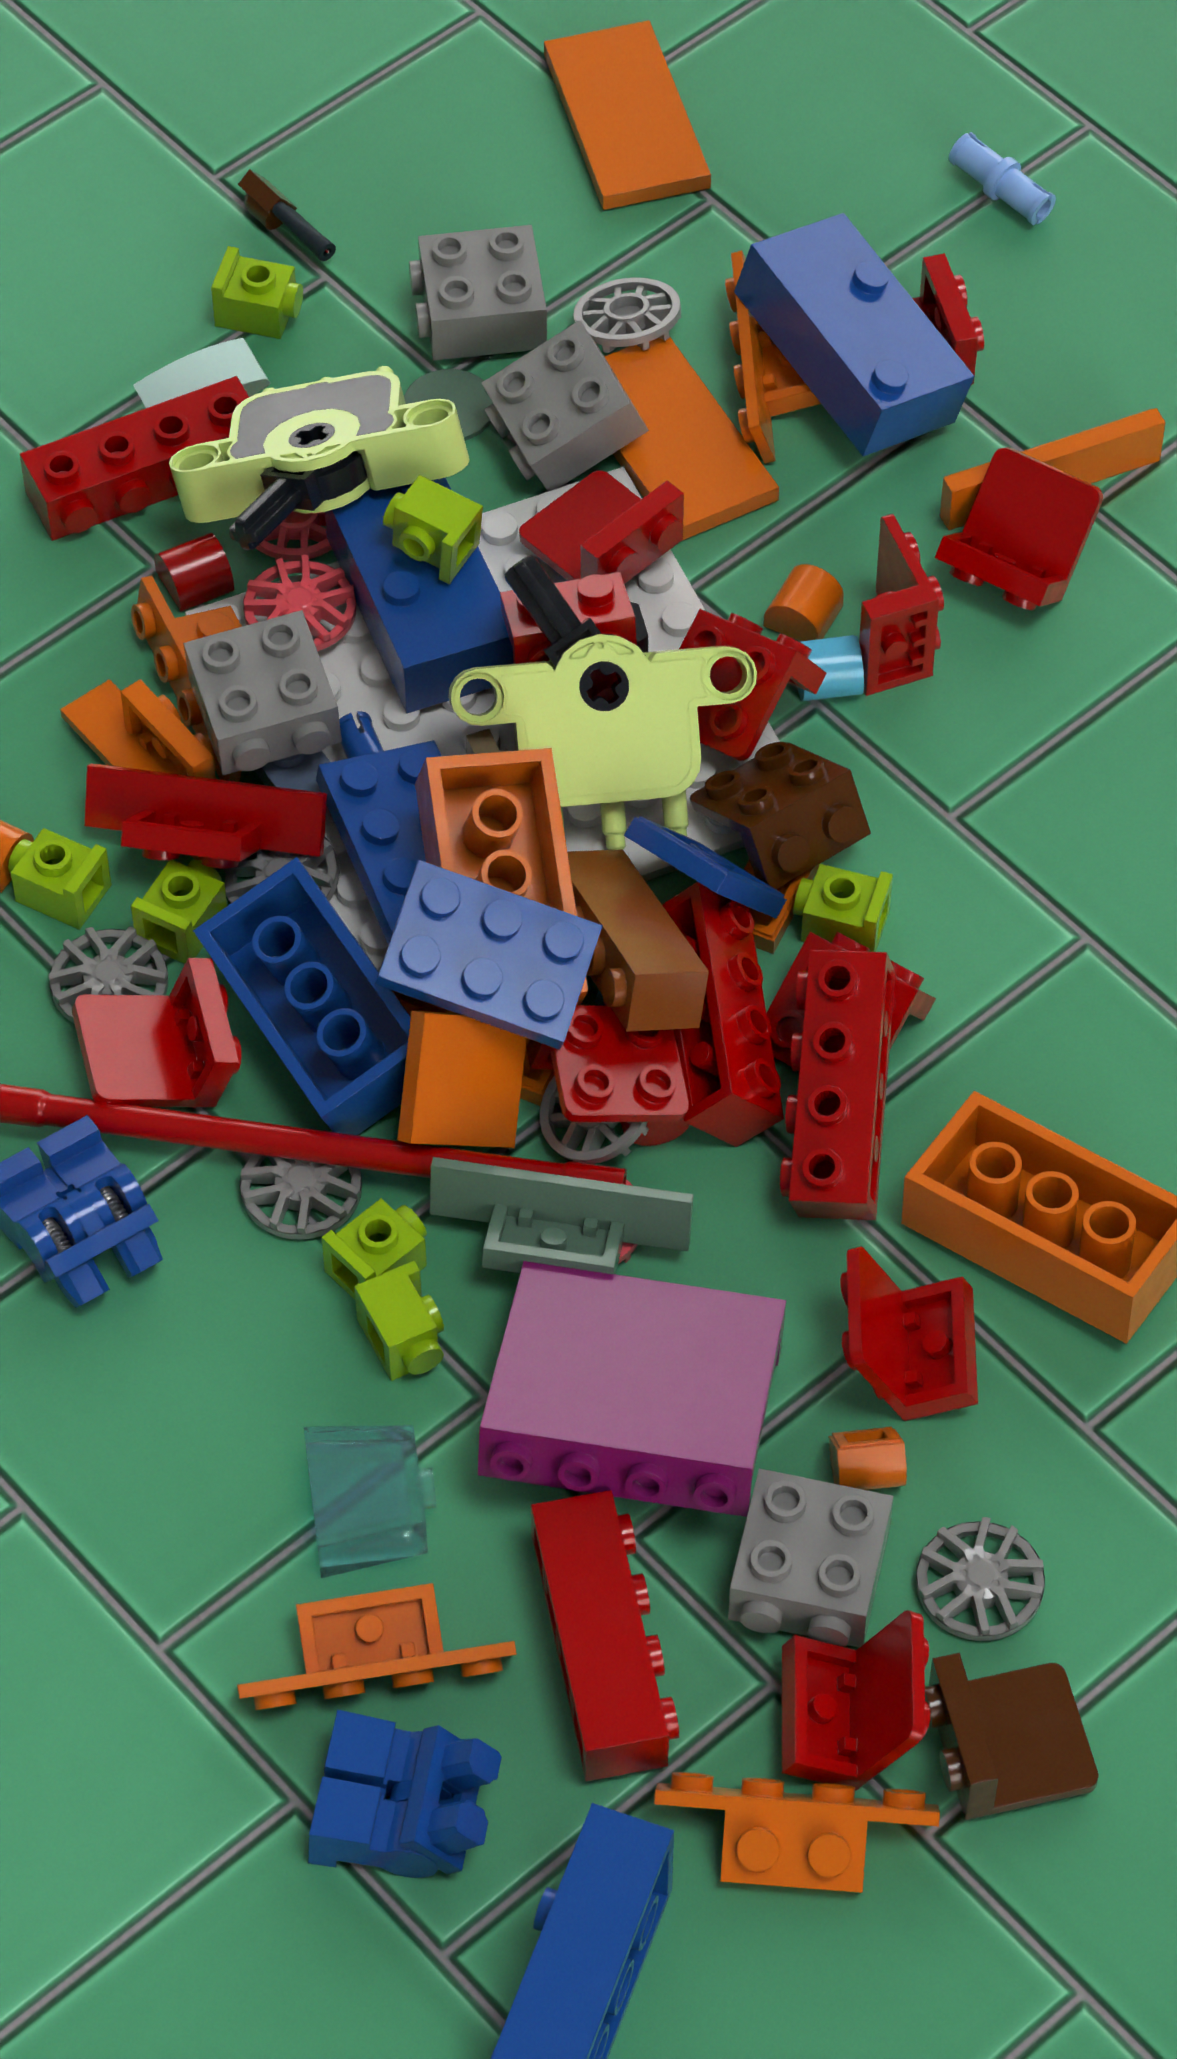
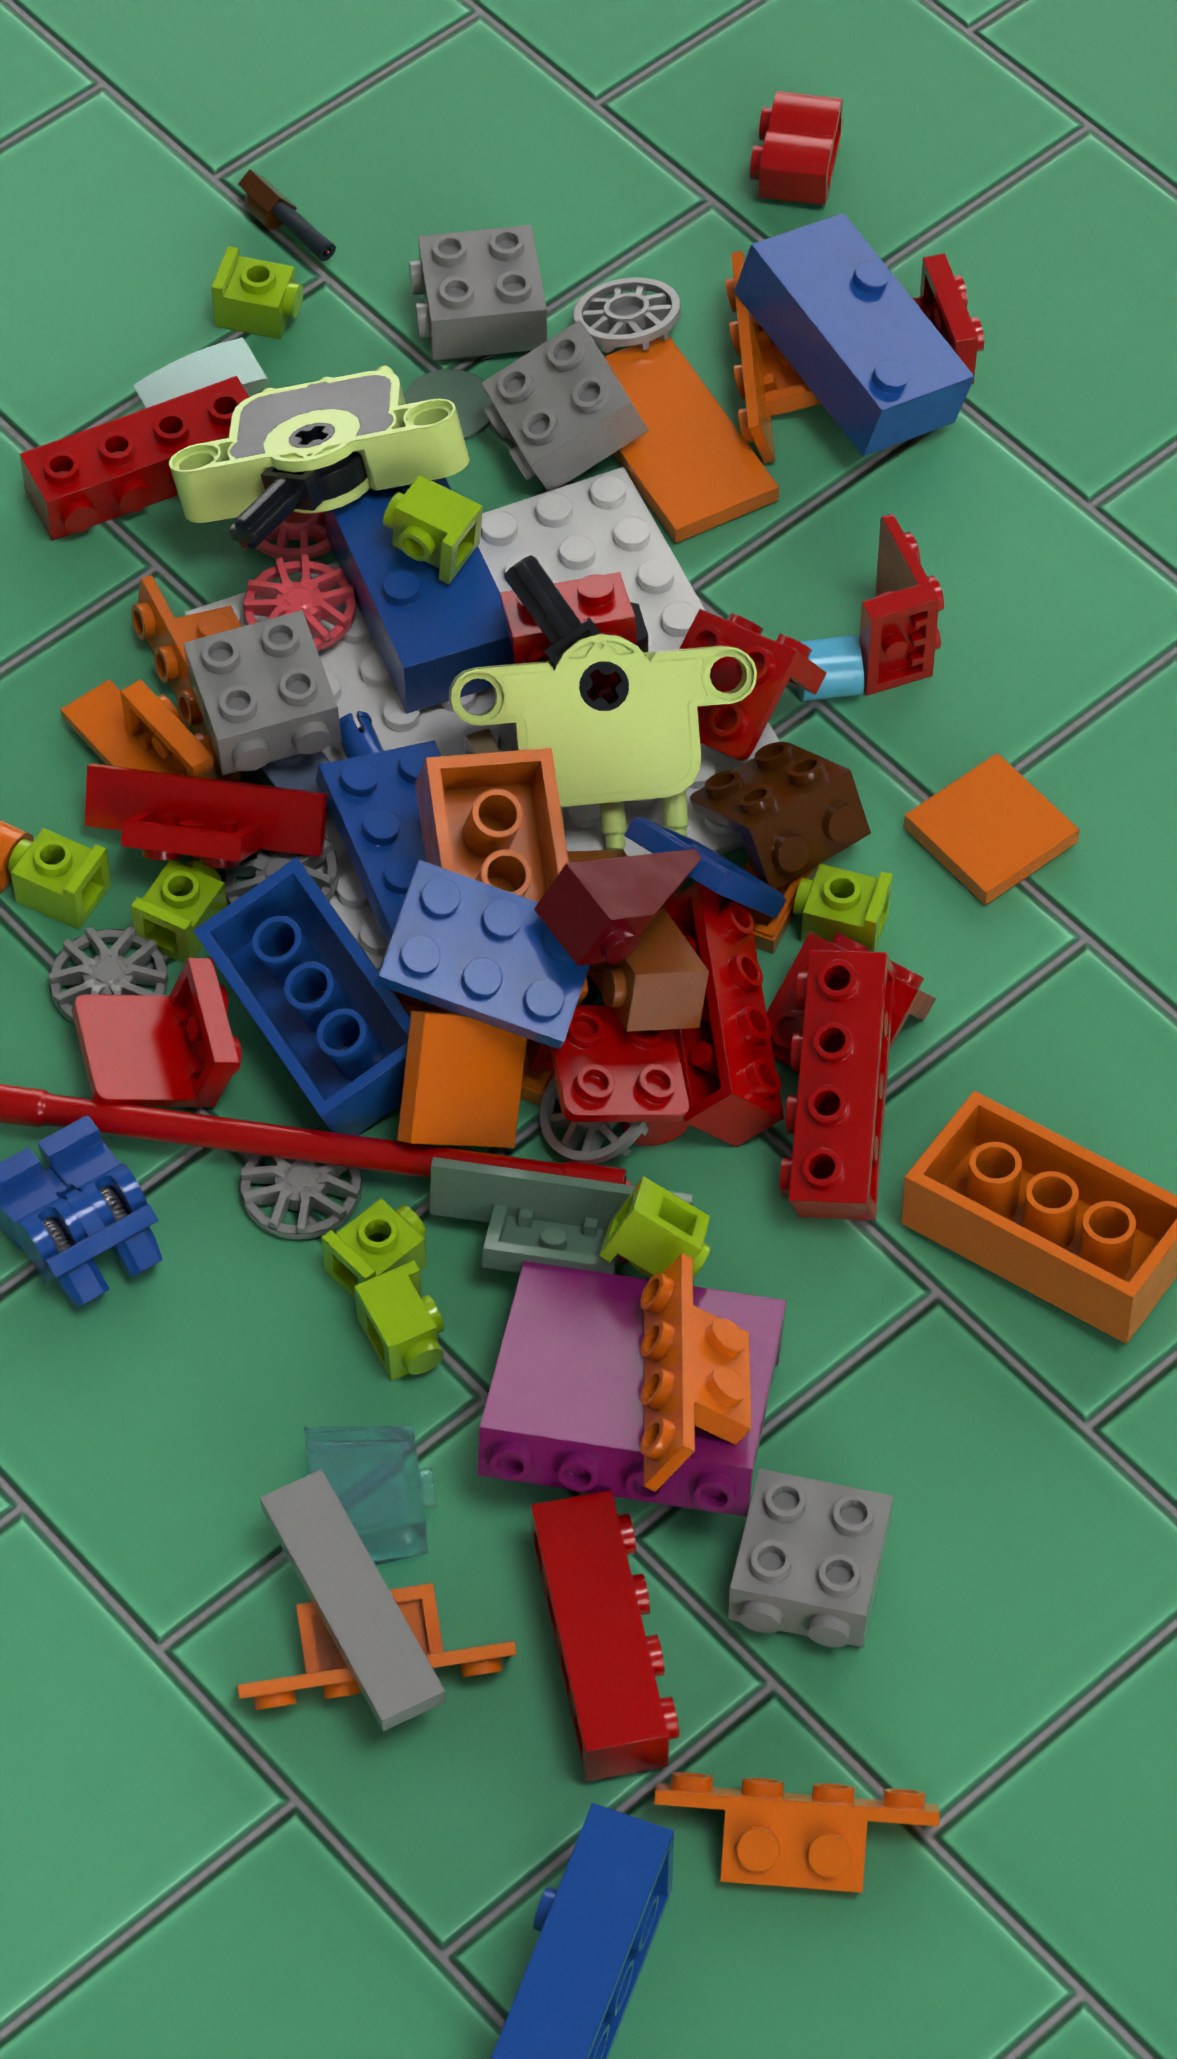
red brick [154,533,235,612] -> none
blue hips [308,1709,502,1878] -> none
red bracket [519,470,684,584] -> none
orange tile [544,20,711,210] -> none
orange brick [763,564,844,641] -> none
red bracket [782,1610,930,1791] -> none
orange brick [828,1426,907,1490] -> none
red bracket [840,1246,978,1421] -> none
light grey wheel [916,1517,1045,1641] -> none
reddish brown bracket [925,1653,1099,1820] -> none
red bracket [934,447,1103,610] -> none
orange tile [940,408,1166,531] -> none
light blue pin [948,132,1056,225] -> none
none -> light grey tile [260,1469,446,1731]
none -> dark red slope [534,849,702,966]
none -> lime brick [599,1176,711,1278]
none -> orange bracket [640,1253,751,1492]
none -> red brick [750,91,843,205]
none -> orange tile [903,753,1080,906]

